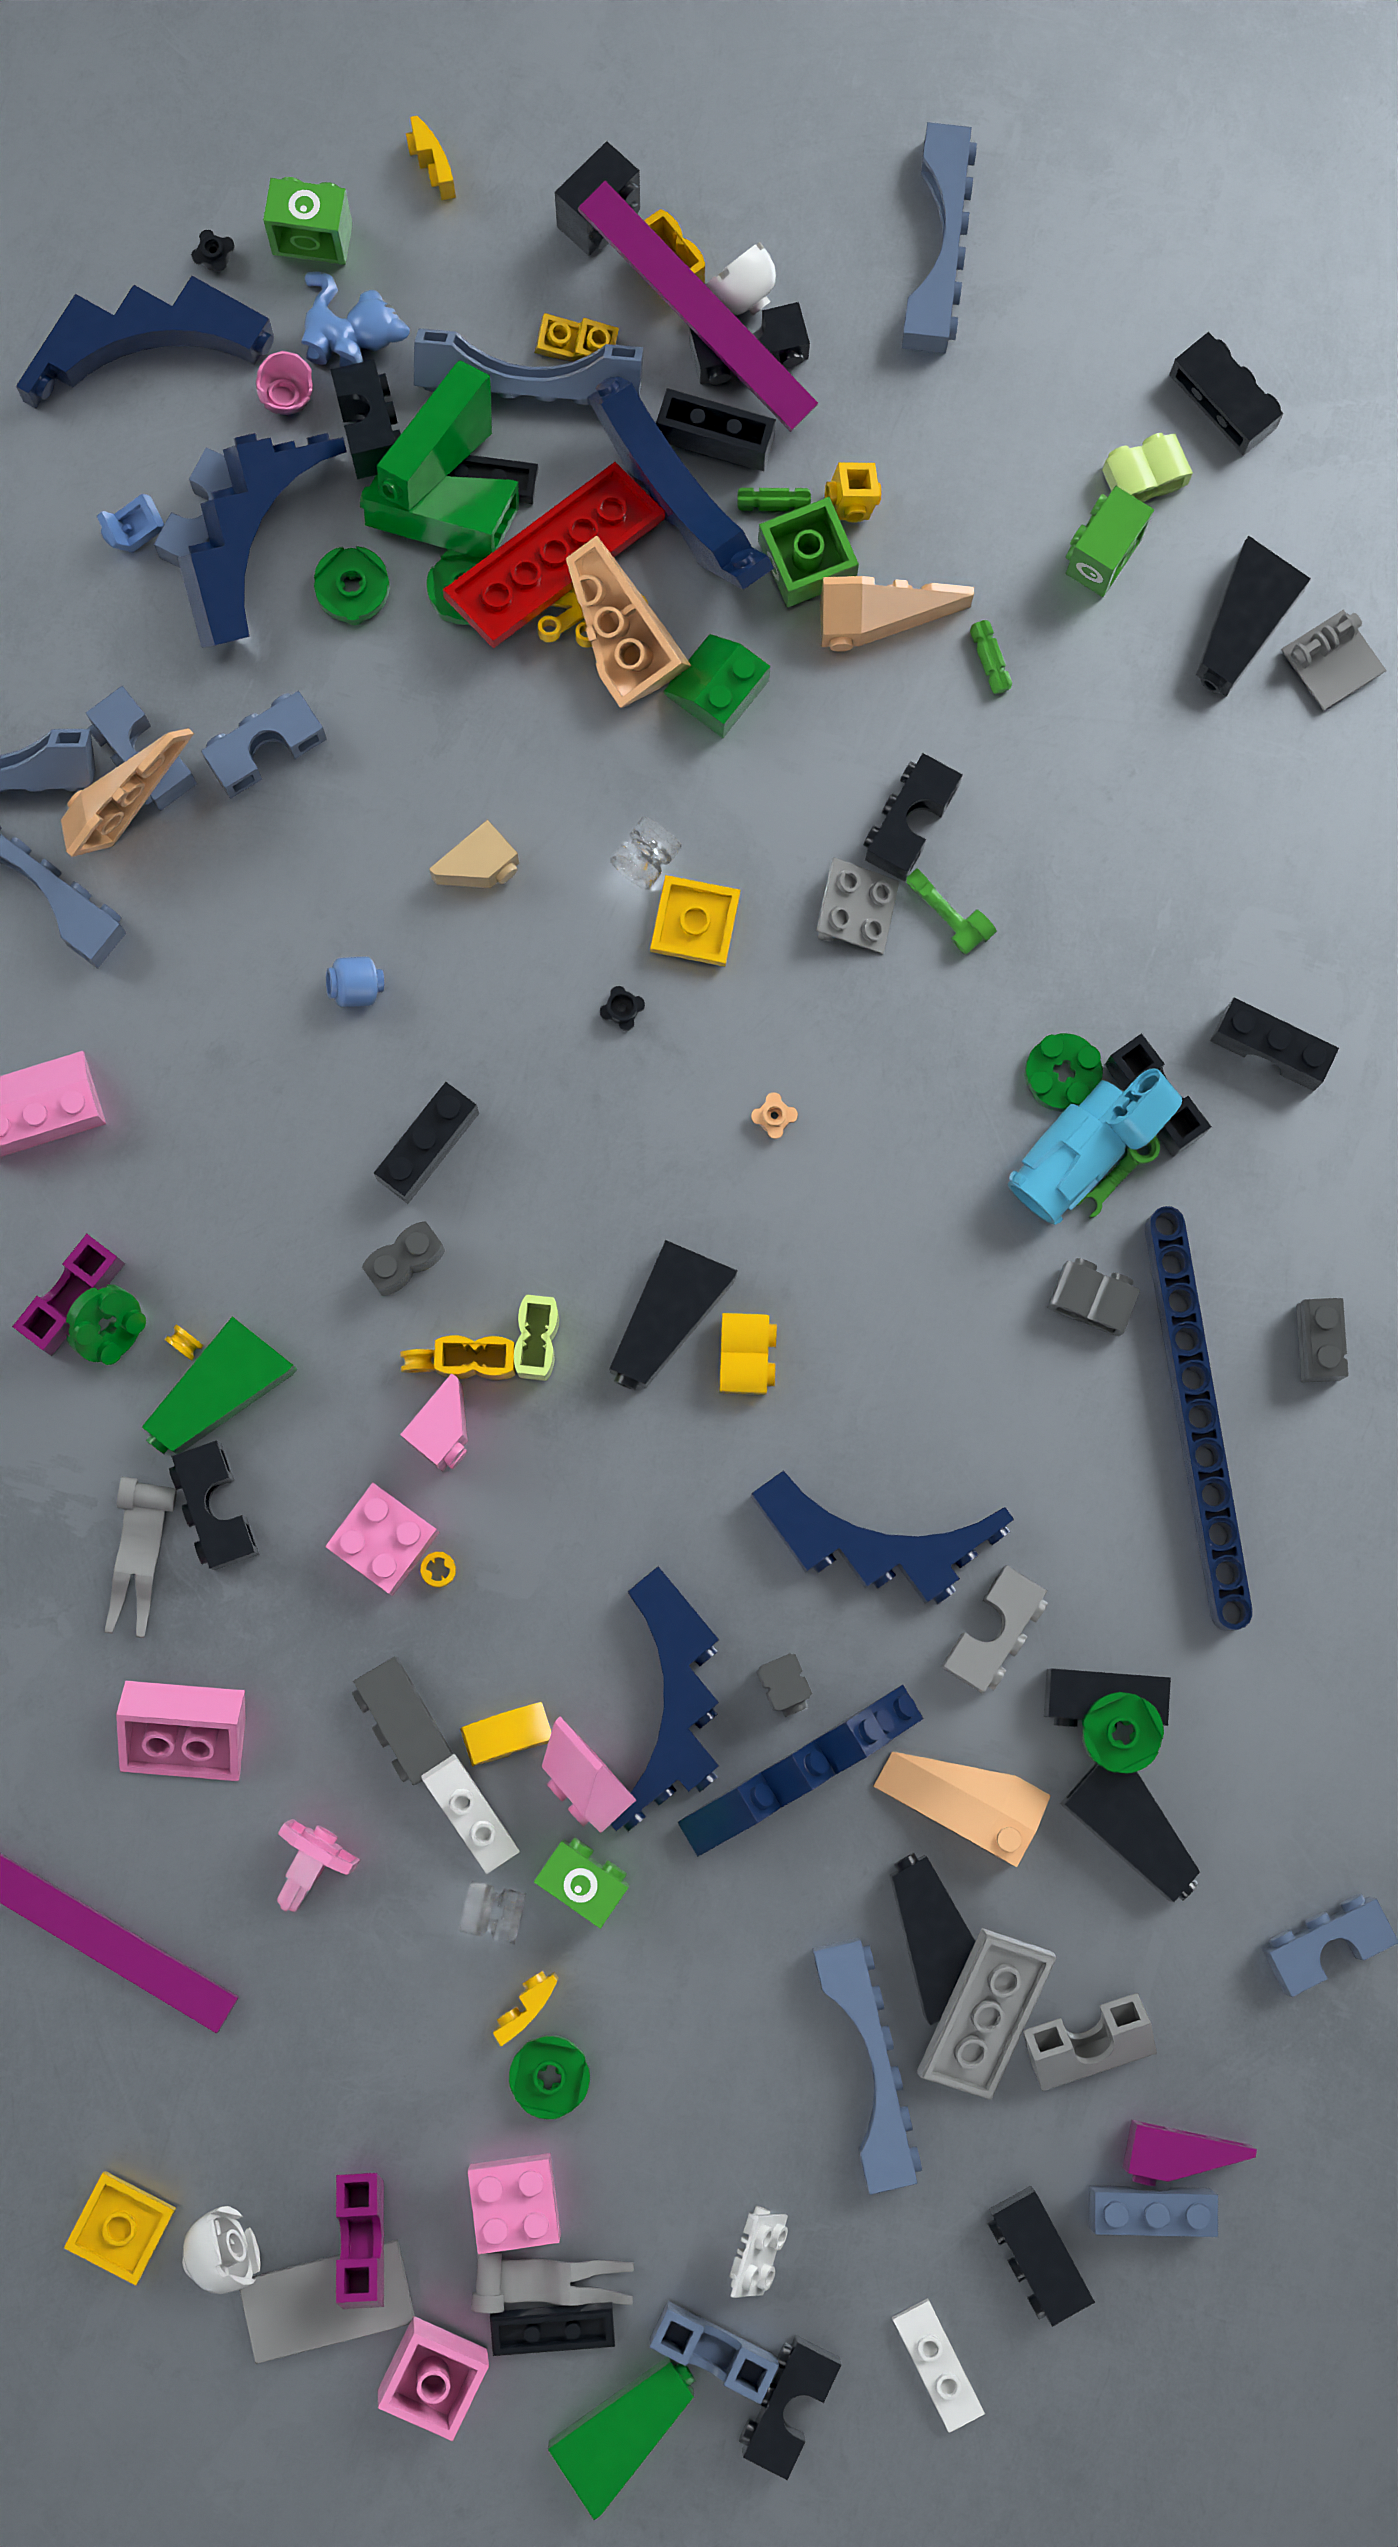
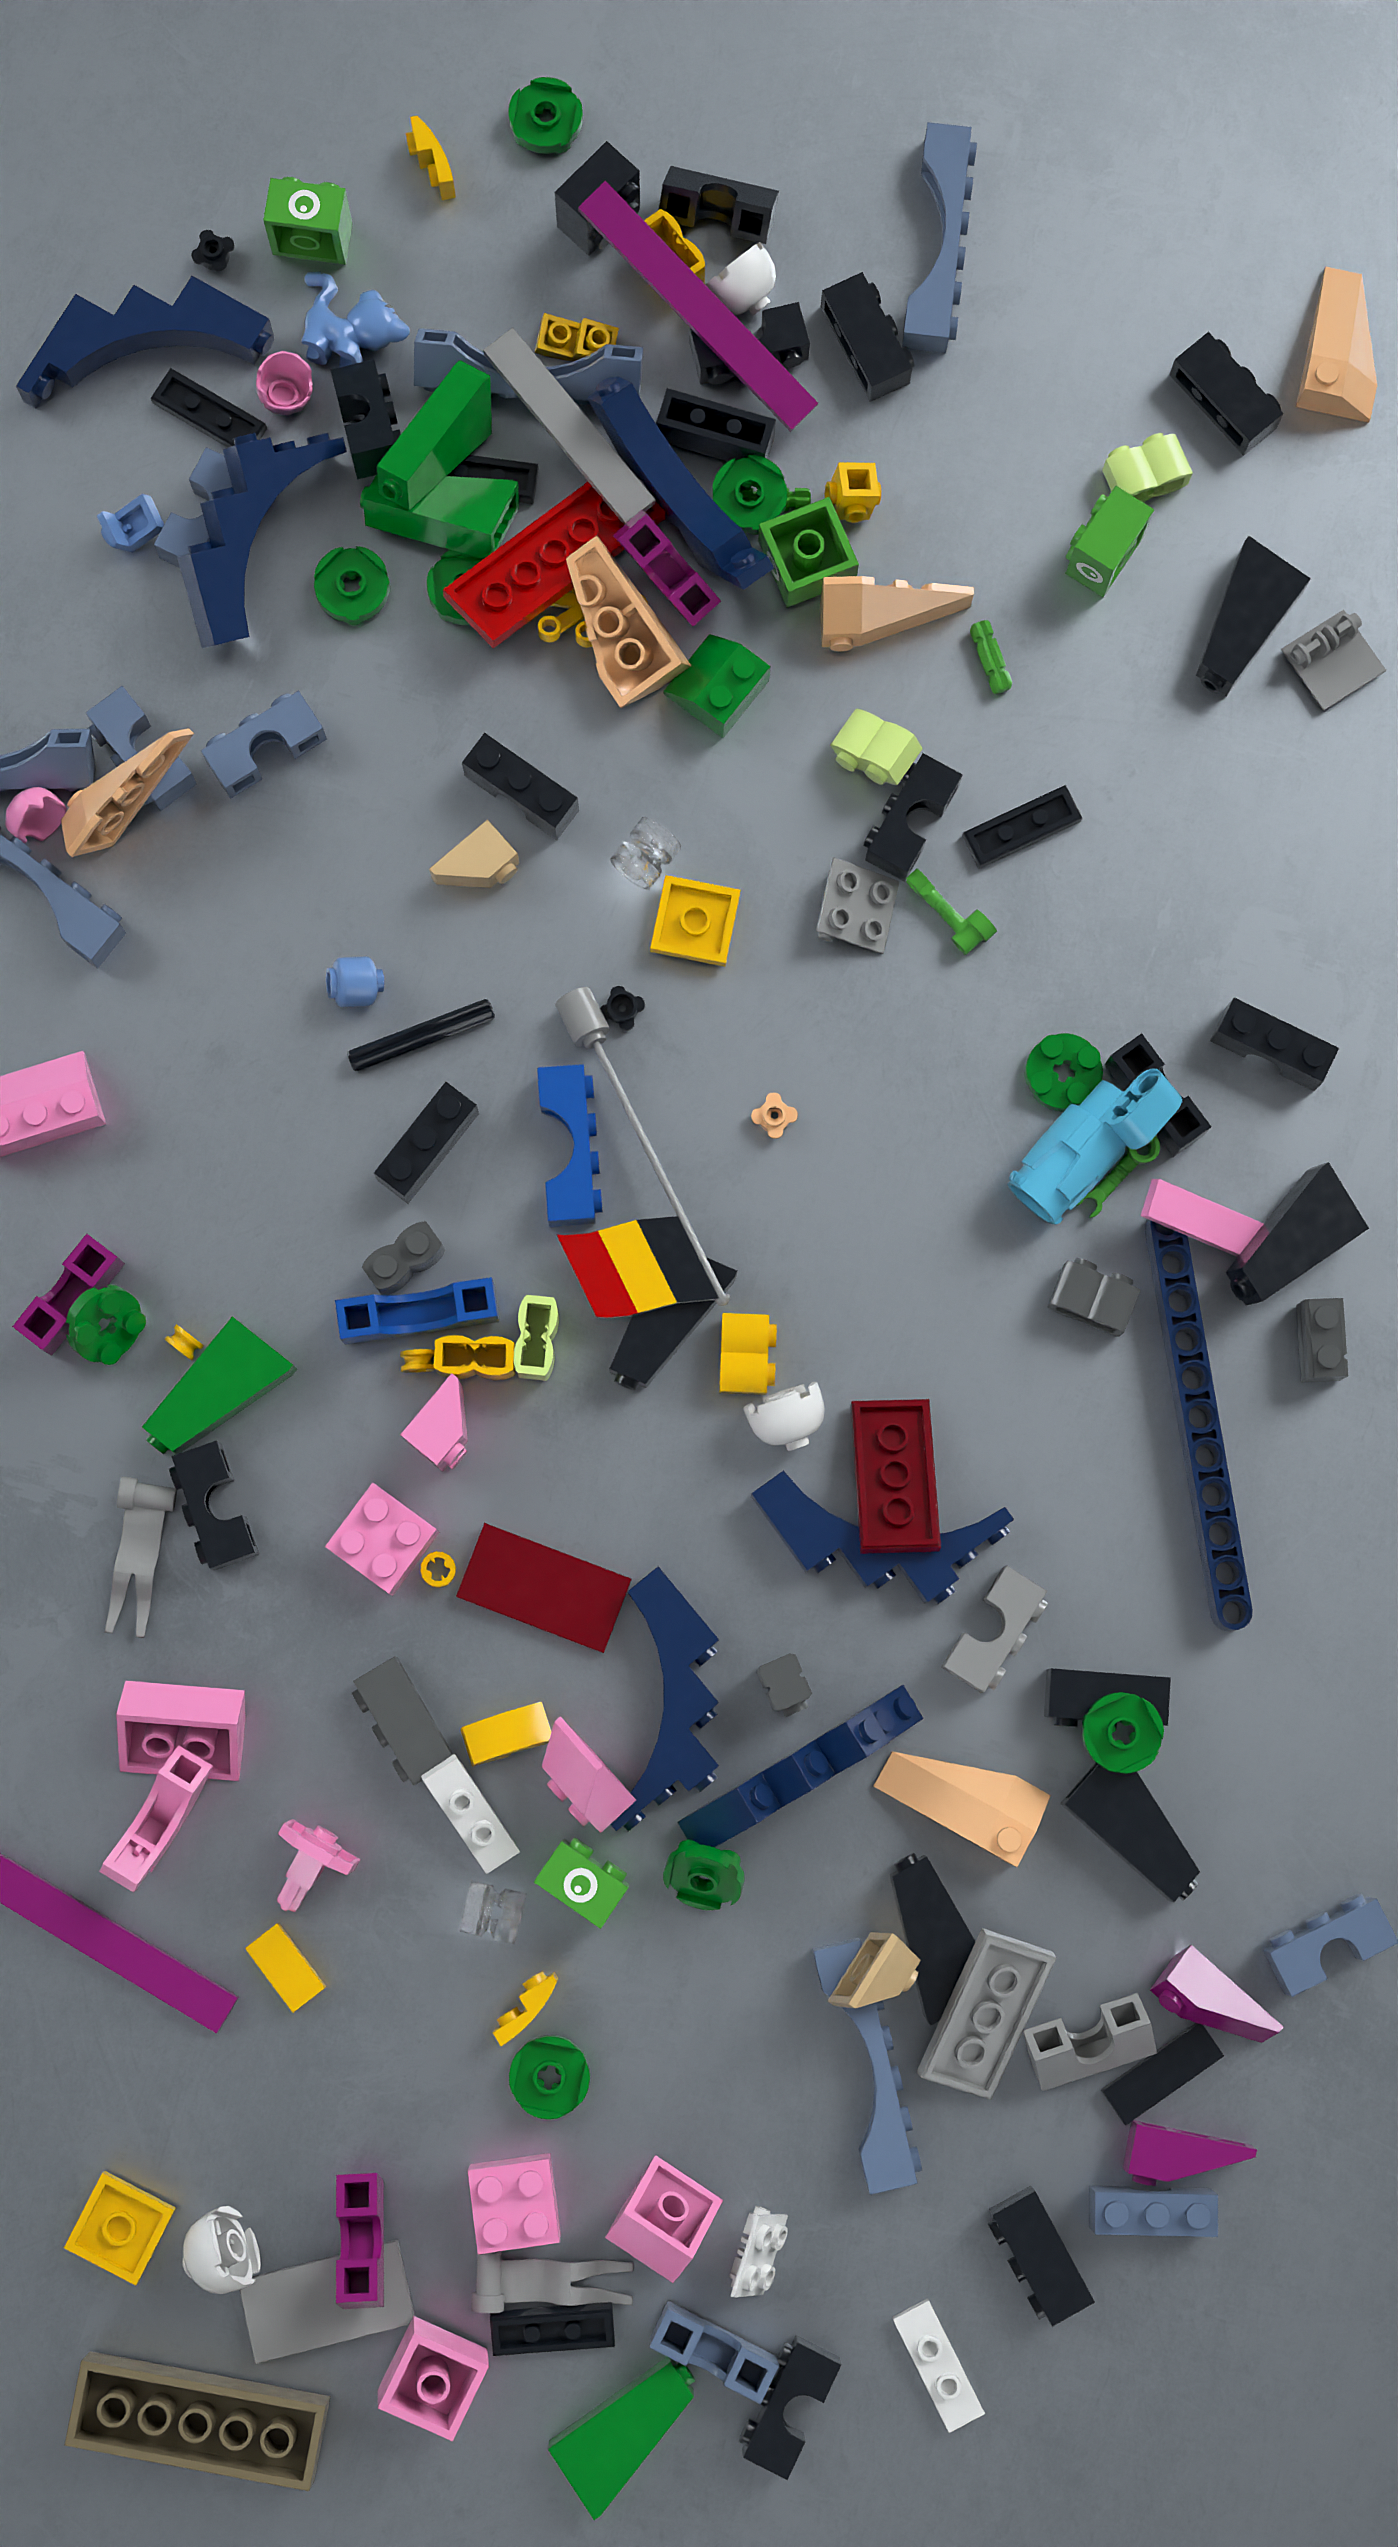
none -> bright pink hair [5,787,67,843]
none -> dark tan brick [64,2351,331,2491]
none -> bright pink arch [100,1745,212,1893]
none -> black tile [151,368,267,448]
none -> yellow tile [245,1922,326,2013]
none -> blue arch [335,1277,500,1345]
none -> black axle [347,999,495,1071]
none -> dark red tile [456,1523,632,1653]
none -> black arch [462,732,579,840]
none -> light grey tile [483,327,655,525]
none -> green plate [508,77,583,154]
none -> blue arch [537,1064,603,1227]
none -> flag [555,987,730,1319]
none -> bright pink slope [605,2155,723,2283]
none -> magenta arch [613,510,721,627]
none -> black arch [658,166,779,244]
none -> green plate [663,1840,745,1910]
none -> green plate [712,455,788,535]
none -> white cylinder [743,1381,825,1451]
none -> black brick [820,272,915,402]
none -> tan slope [828,1932,921,2009]
none -> yellowish green brick [830,709,923,785]
none -> dark red tile [850,1399,941,1554]
none -> black tile [962,785,1082,869]
none -> black tile [1101,2023,1224,2125]
none -> bright pink tile [1141,1179,1264,1257]
none -> slope [1150,1945,1283,2043]
none -> black slope [1225,1162,1369,1306]
none -> light nougat wedge [1296,267,1377,423]

